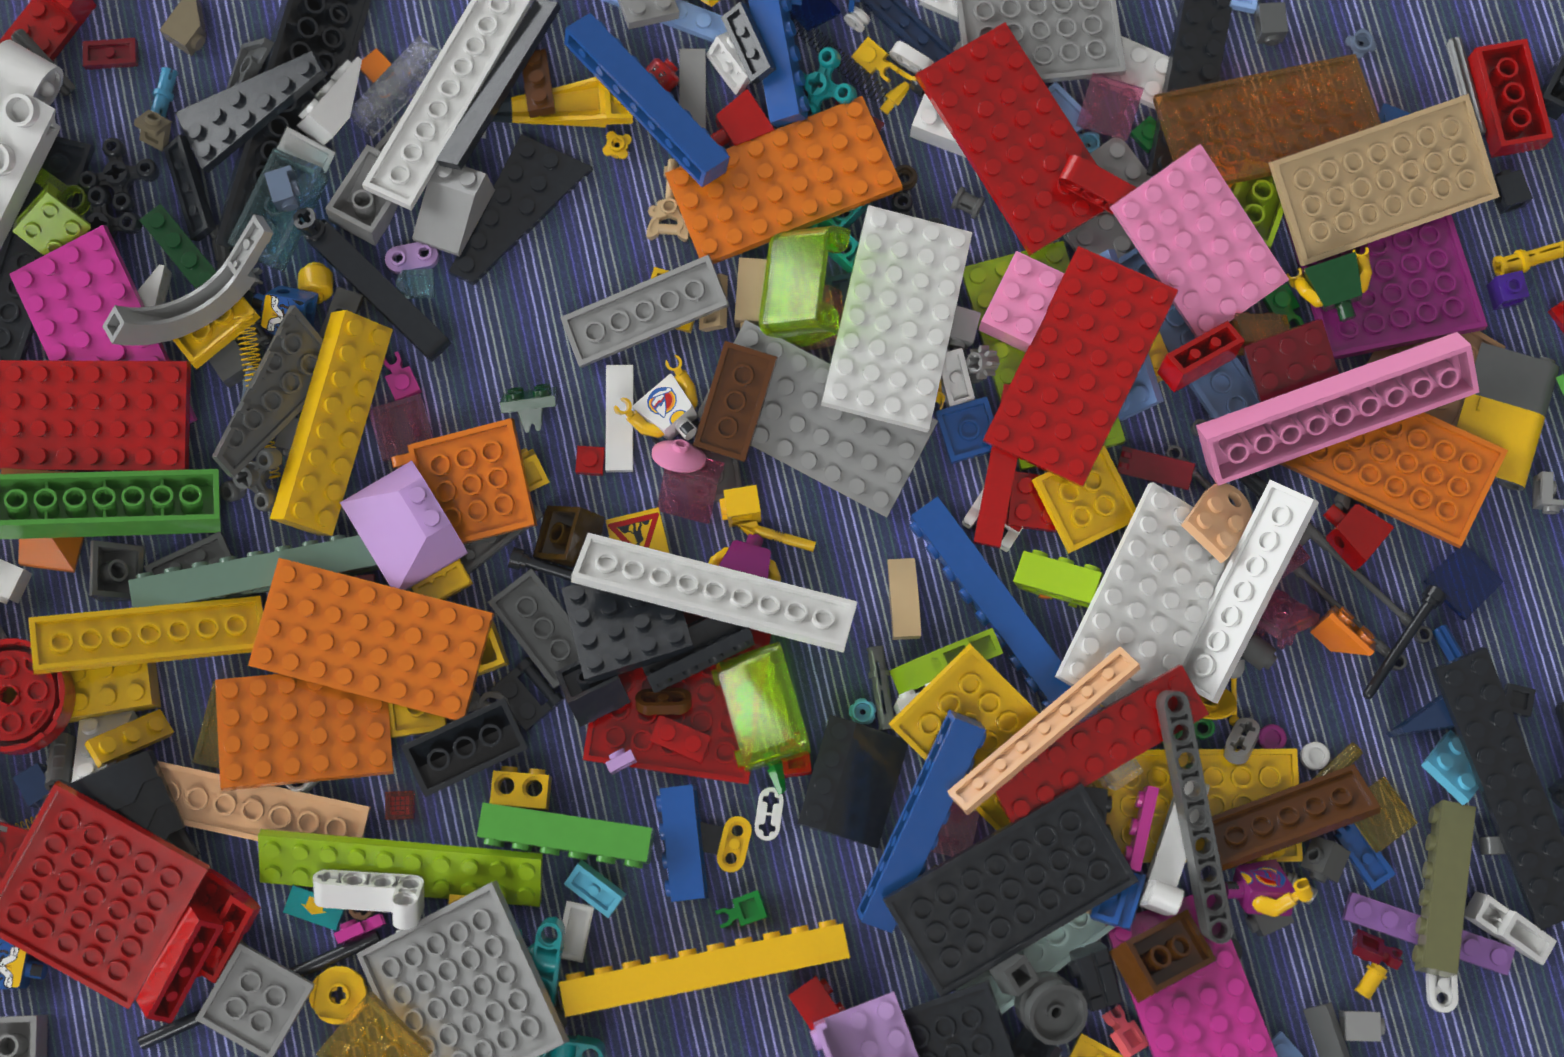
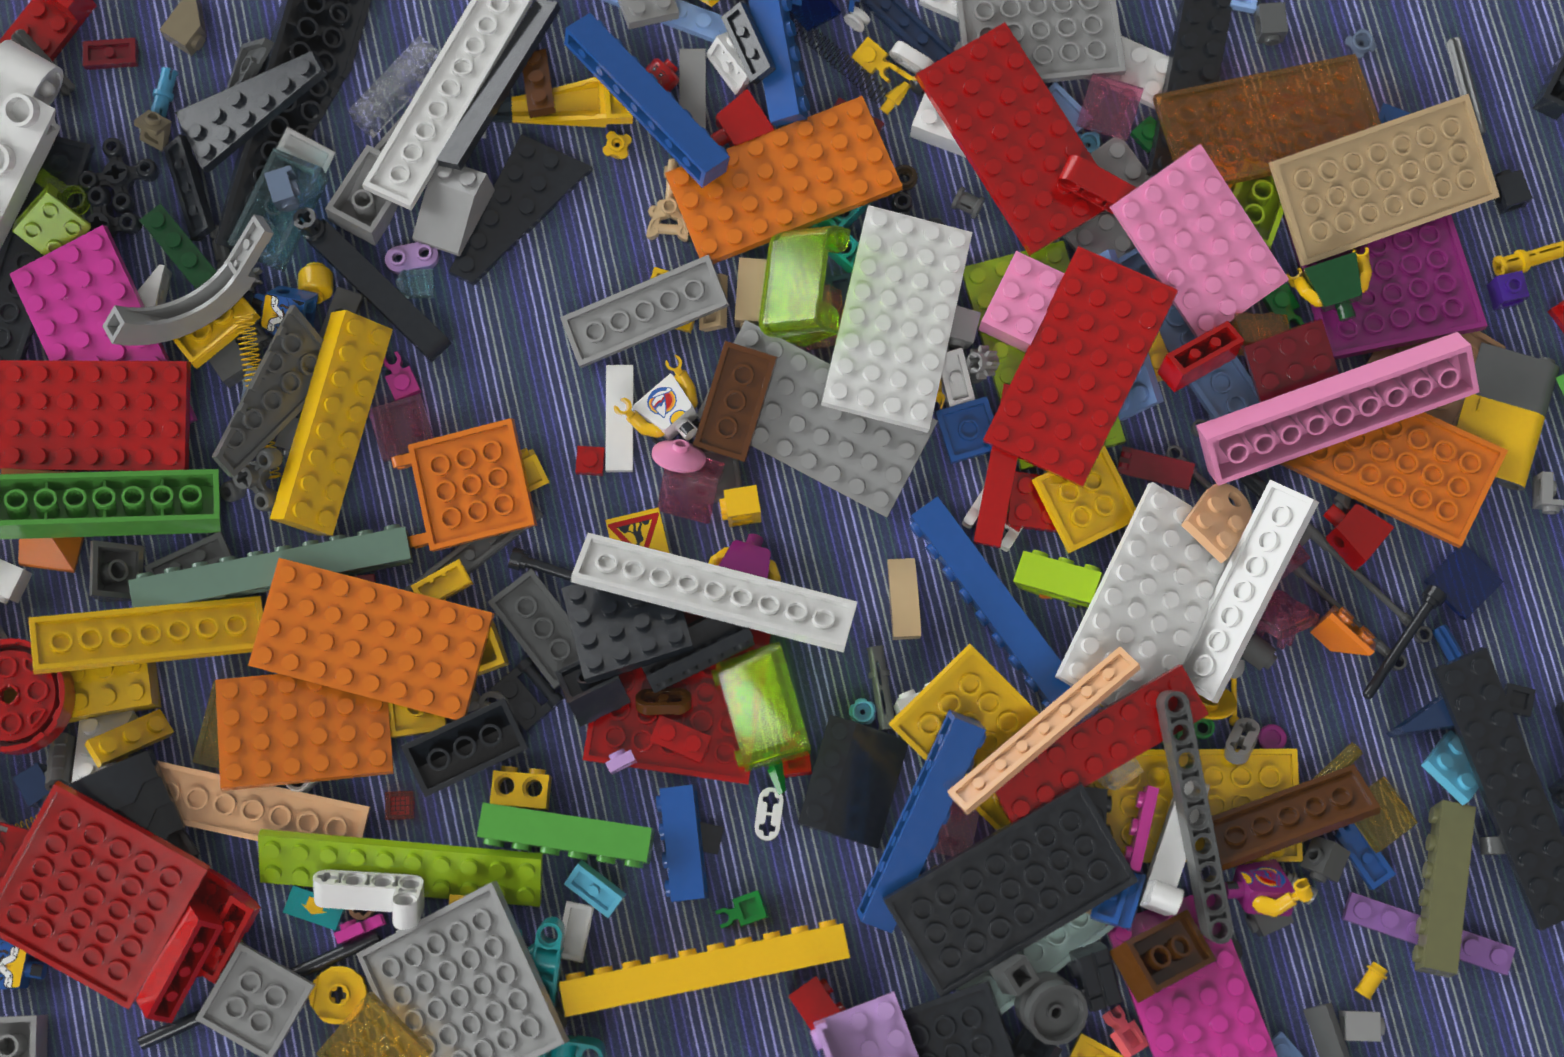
white slope [297,57,362,145] -> none
lavender slope [340,461,468,590] -> none
orange tile [360,48,395,87] -> none
plate [500,383,558,433] -> none
dark brown slope [533,505,605,568] -> none
yellow plate [717,816,752,873] -> none
yellow piece [737,520,816,552] -> none
teal gear [800,47,857,116] -> none
lime slope [889,628,1003,695] -> none
white tile [1300,742,1330,770] -> none
dark red plate [1352,929,1403,970] -> none
white plate [1425,973,1458,1013] -> none
white slope [1464,891,1557,965] -> none
red brick [1467,38,1553,158] -> none

